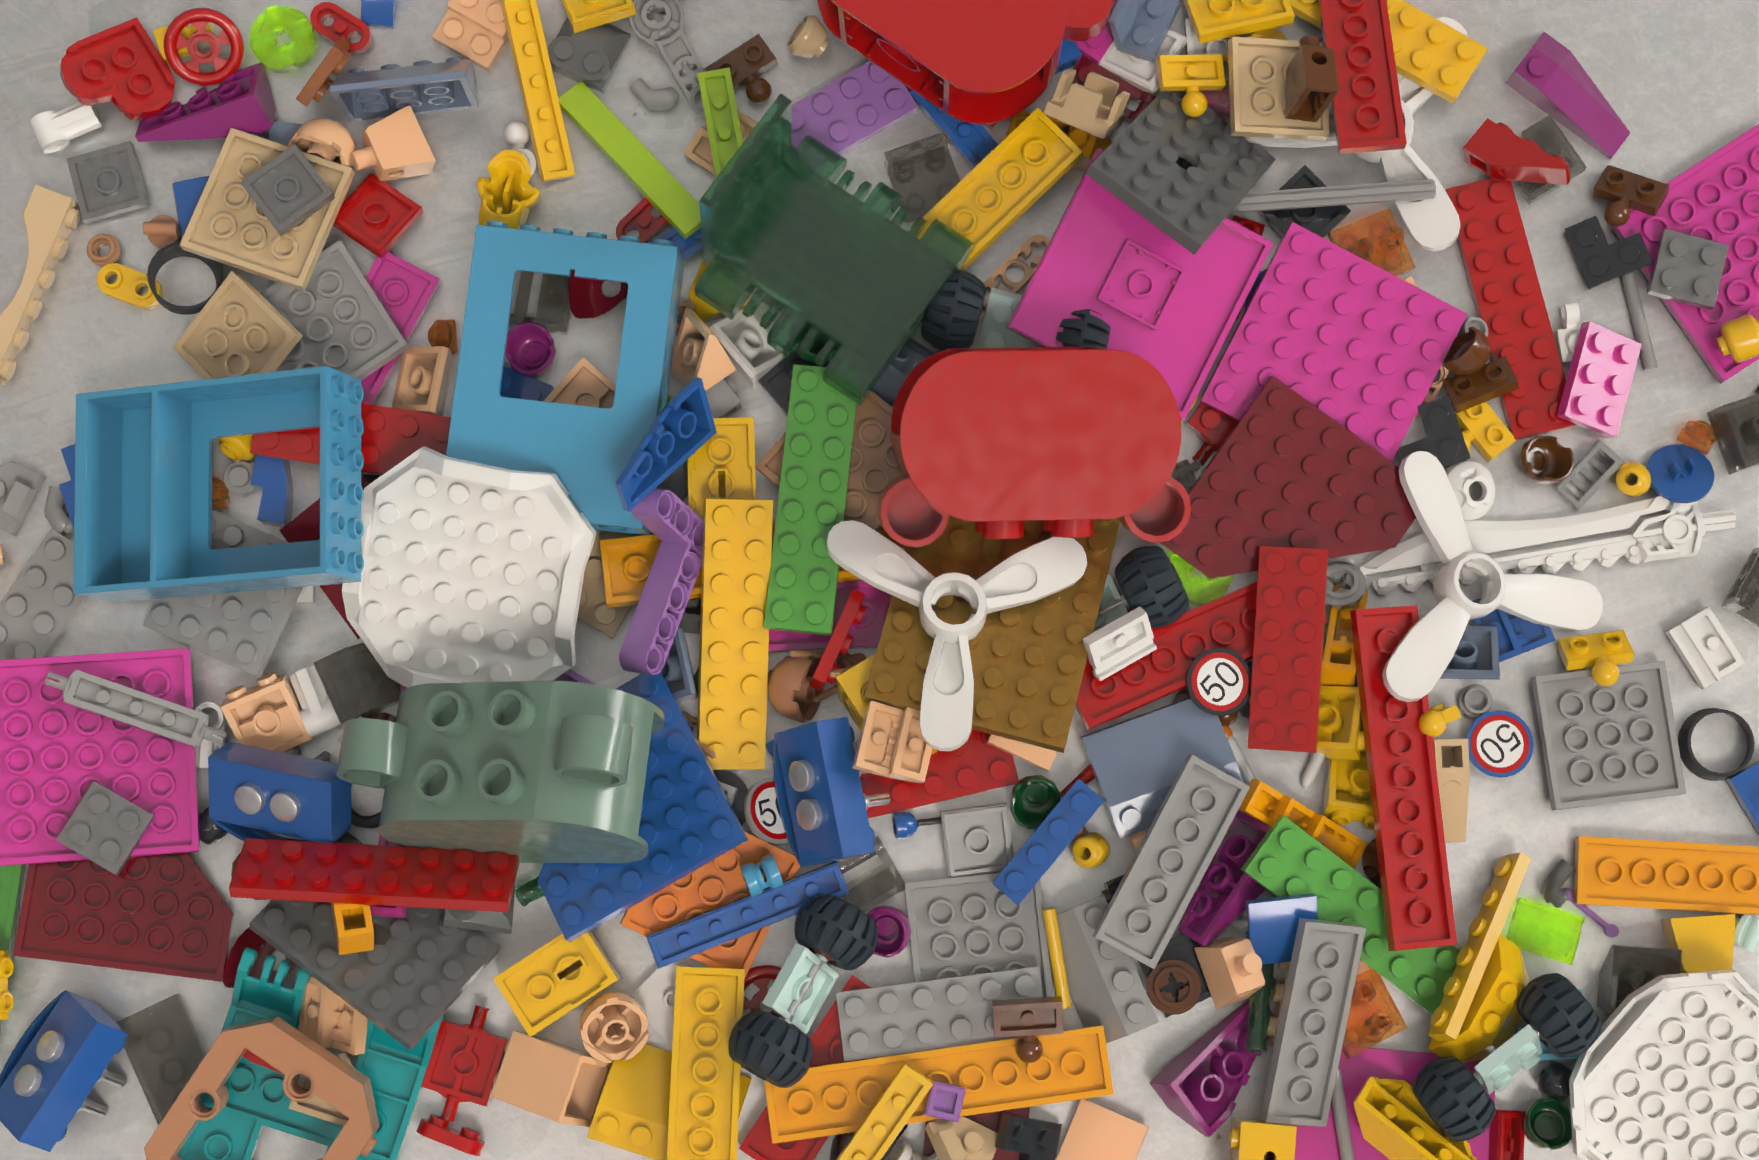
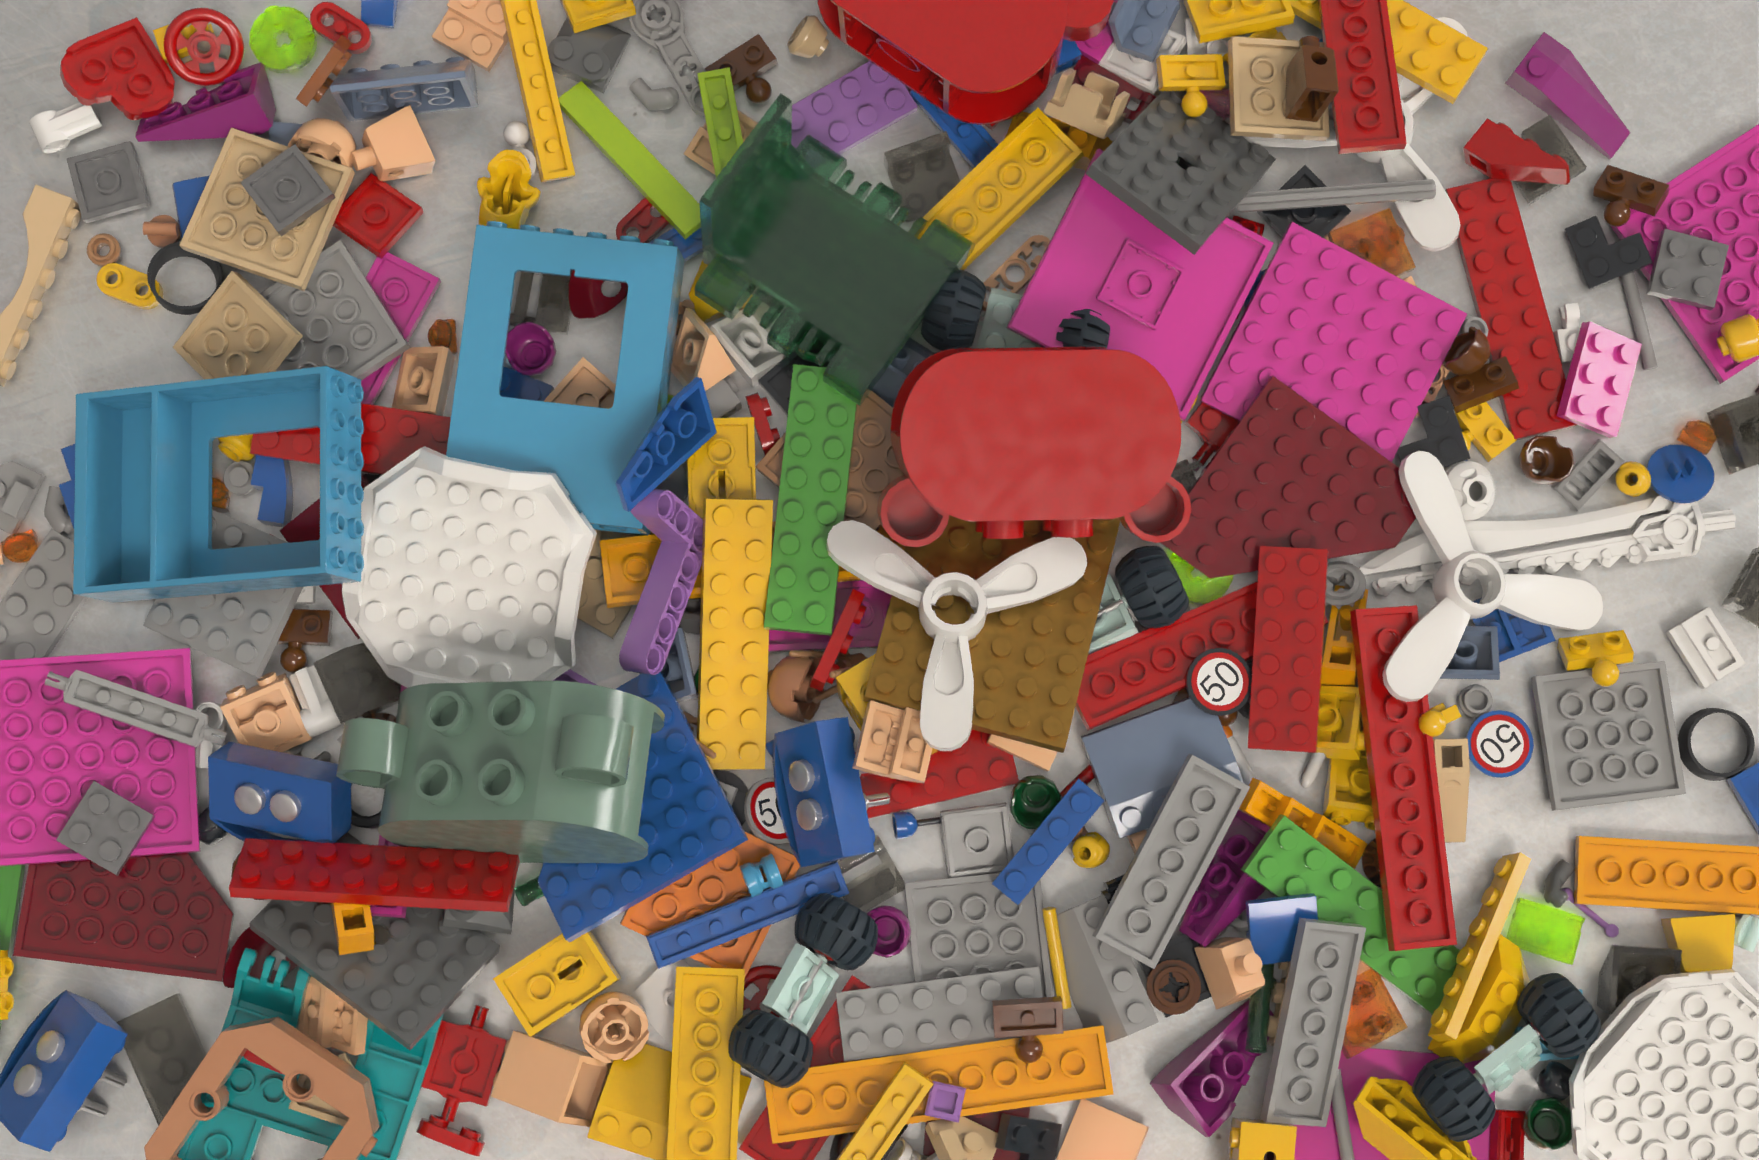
white plate [1083,606,1157,681] -> none
none -> clear orange plate [1,529,38,563]
none -> reddish brown plate [277,609,333,673]
none -> red plate [745,392,780,455]

